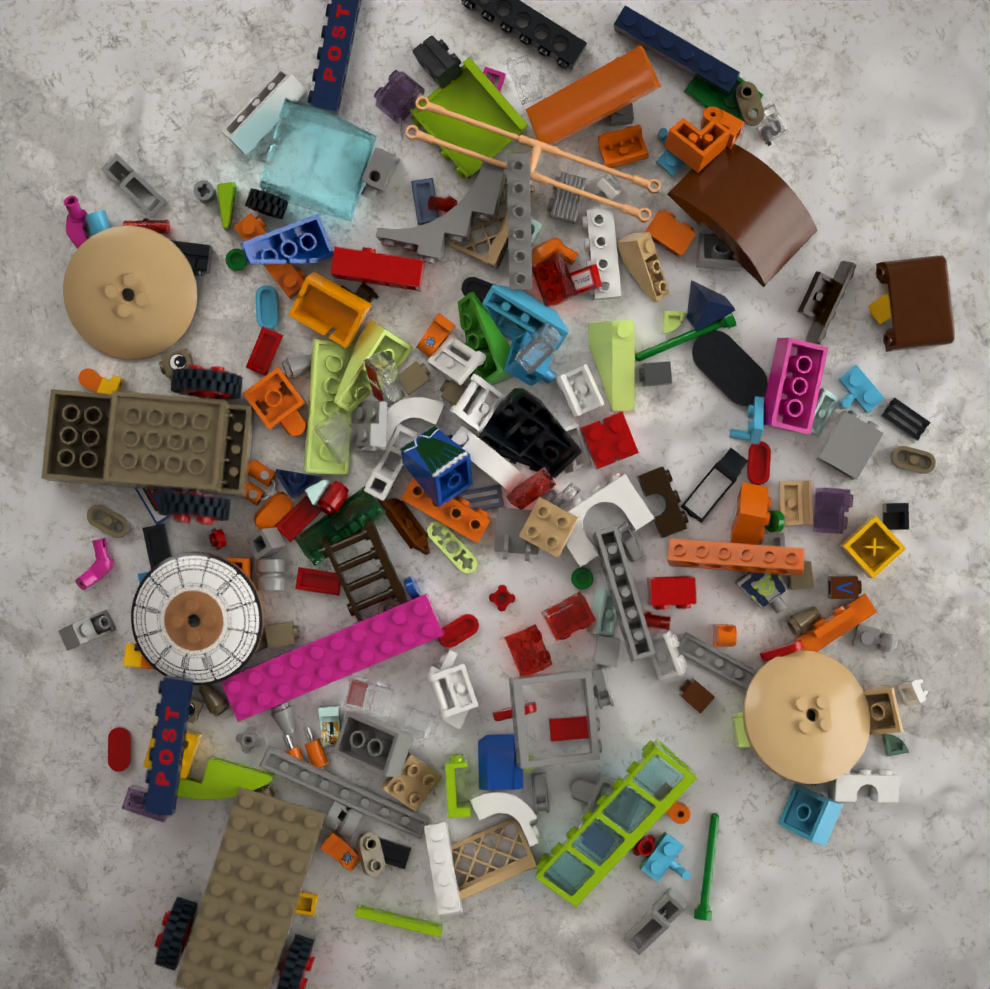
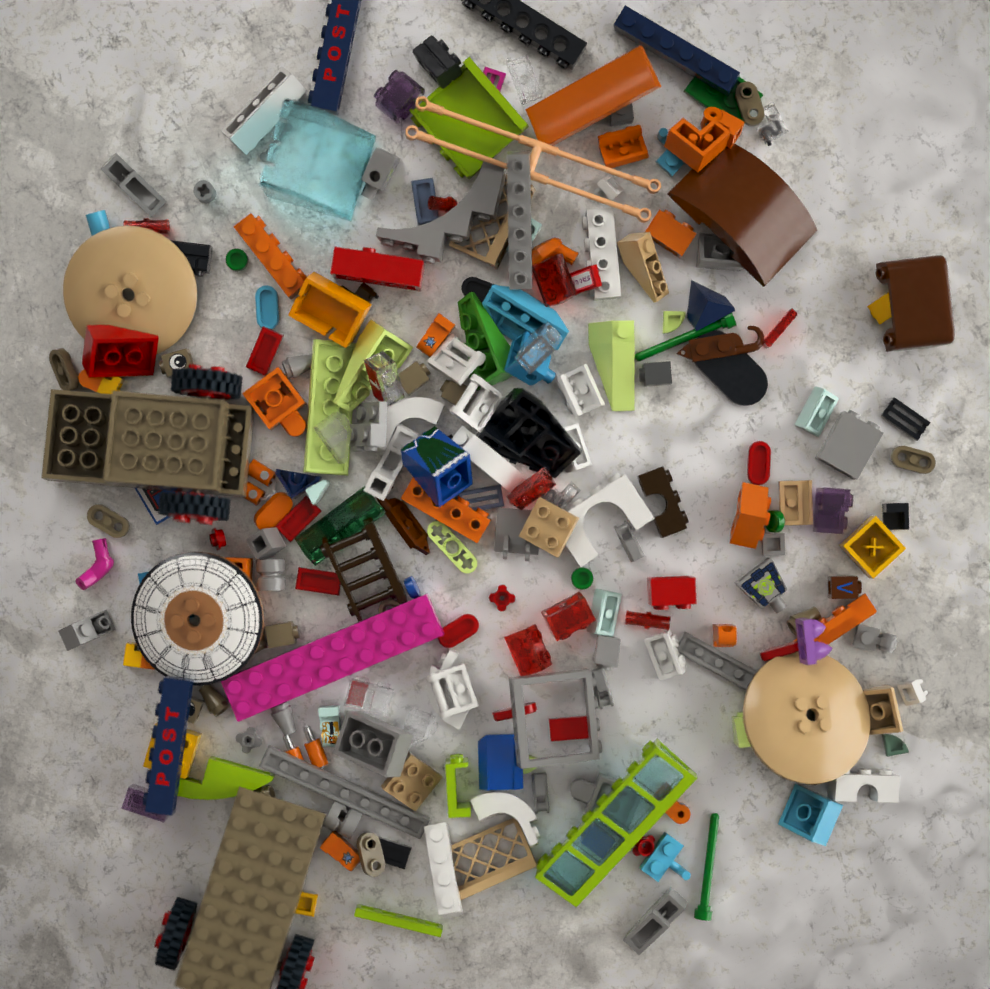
dark pink arm [64,196,89,249] -> none
red tile [108,727,131,772] -> none
black tile [142,523,172,569] -> none
lime slope [217,182,237,231] -> none
blue wedge [240,214,334,265] -> none
black tyre [245,188,289,219] -> none
red brick [318,481,349,515] -> none
light grey brick [547,172,587,224] -> none
red piece [580,411,639,469] -> none
light grey brick [593,525,656,663] -> none
orange brick [667,538,805,576] -> none
reddish brown brick [679,678,715,714] -> none
black piece [681,448,748,523] -> none
medium azure plate [729,396,764,445] -> none
dark pink slope [763,338,828,435] -> none
dark tan brick [787,561,814,590] -> none
dark brown bracket [798,261,857,345] -> none
medium azure plate [838,365,885,413] -> none
none -> dark tan plate [49,348,79,391]
none -> red slope [82,325,159,378]
none -> reddish brown plate [676,326,764,362]
none -> clear red tile [763,308,798,348]
none -> medium lavender tile [795,618,832,665]

